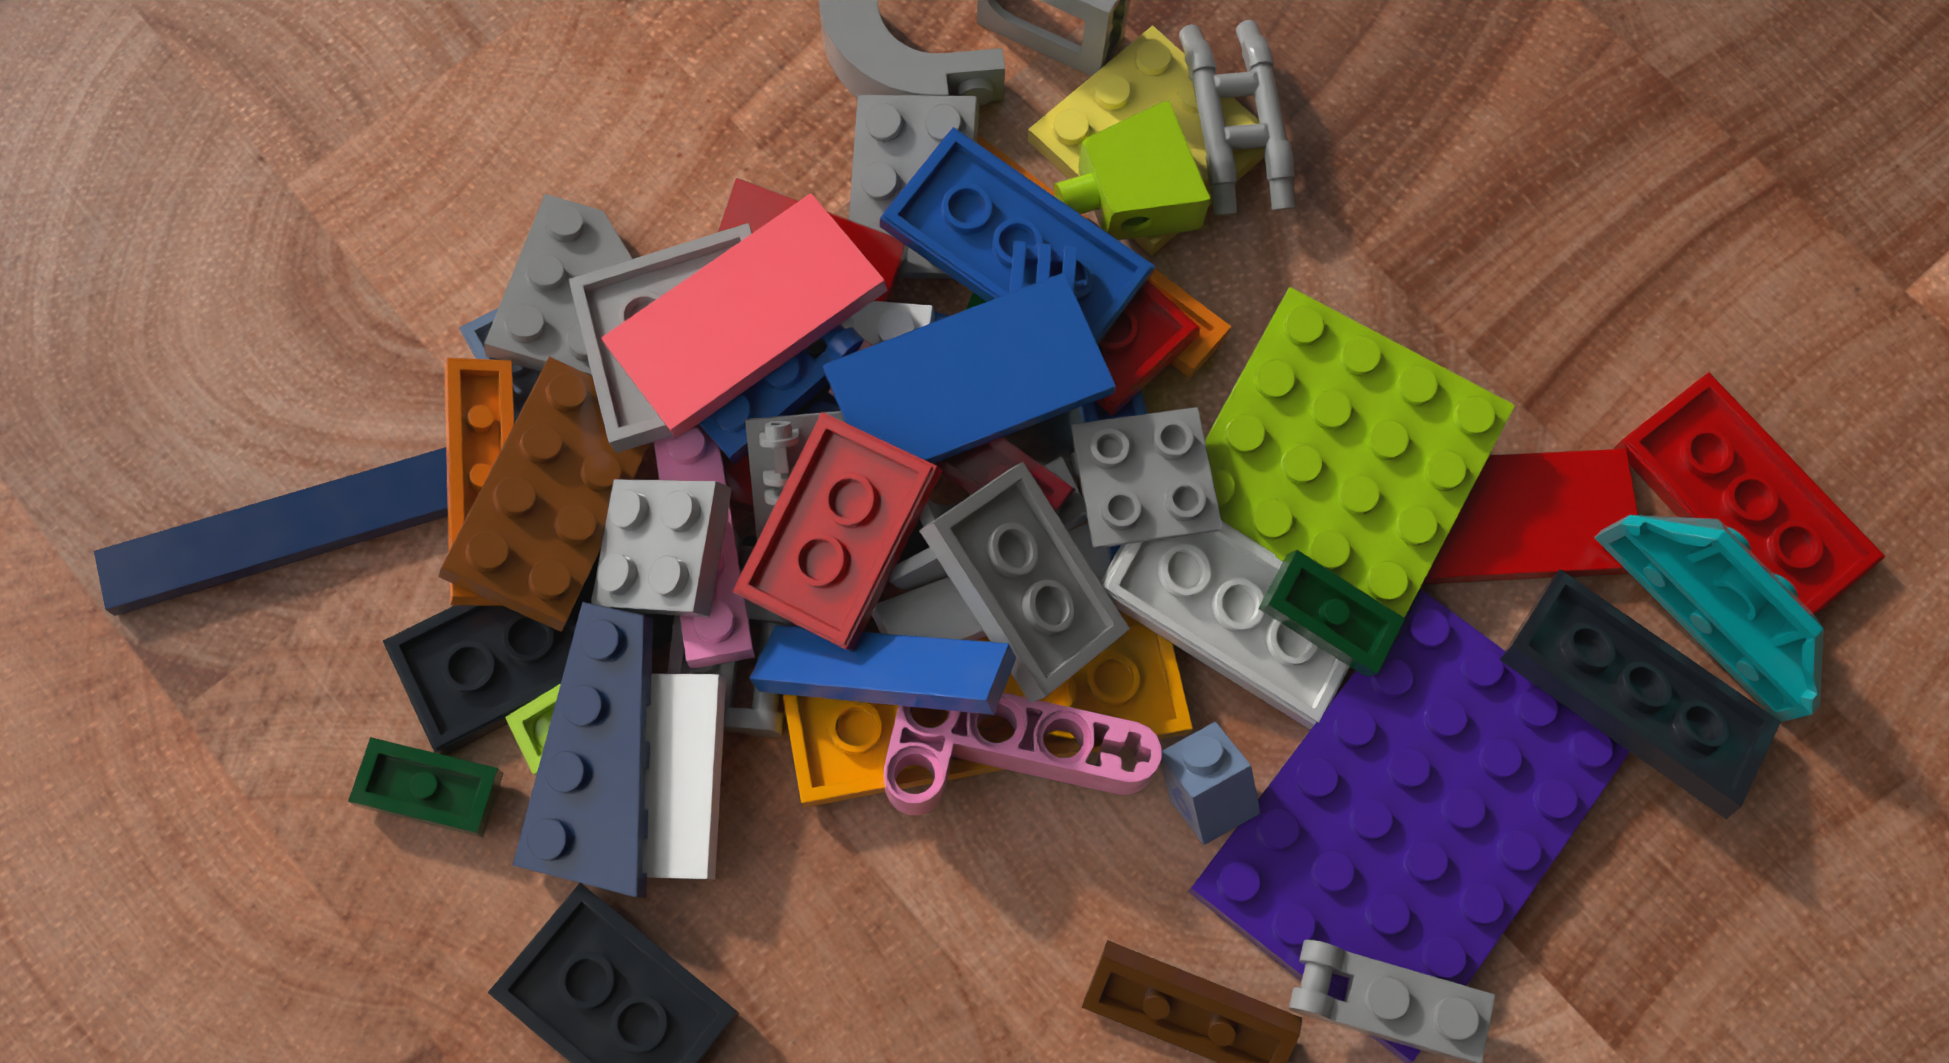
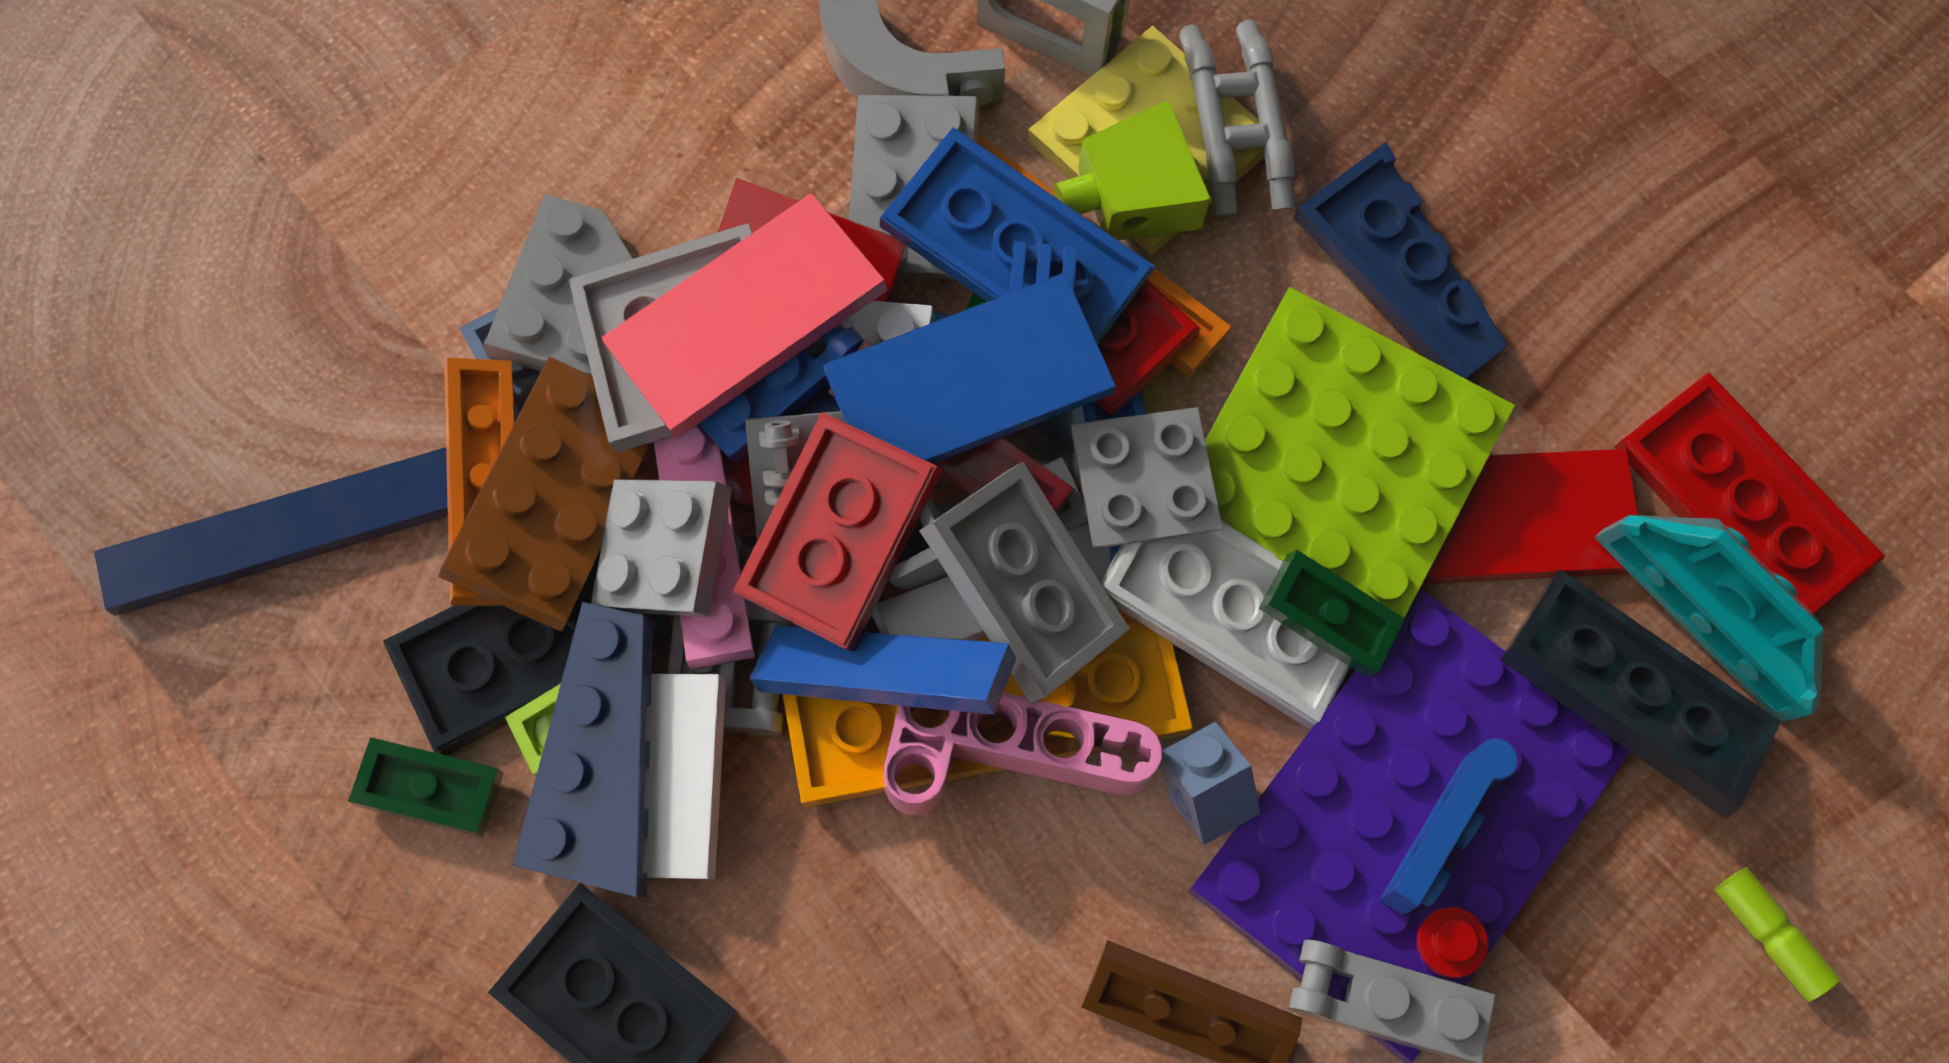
none -> dark blue wing [1294,142,1507,380]
none -> blue plate [1379,739,1518,915]
none -> red plate [1417,907,1488,978]
none -> lime piece [1714,867,1840,1002]

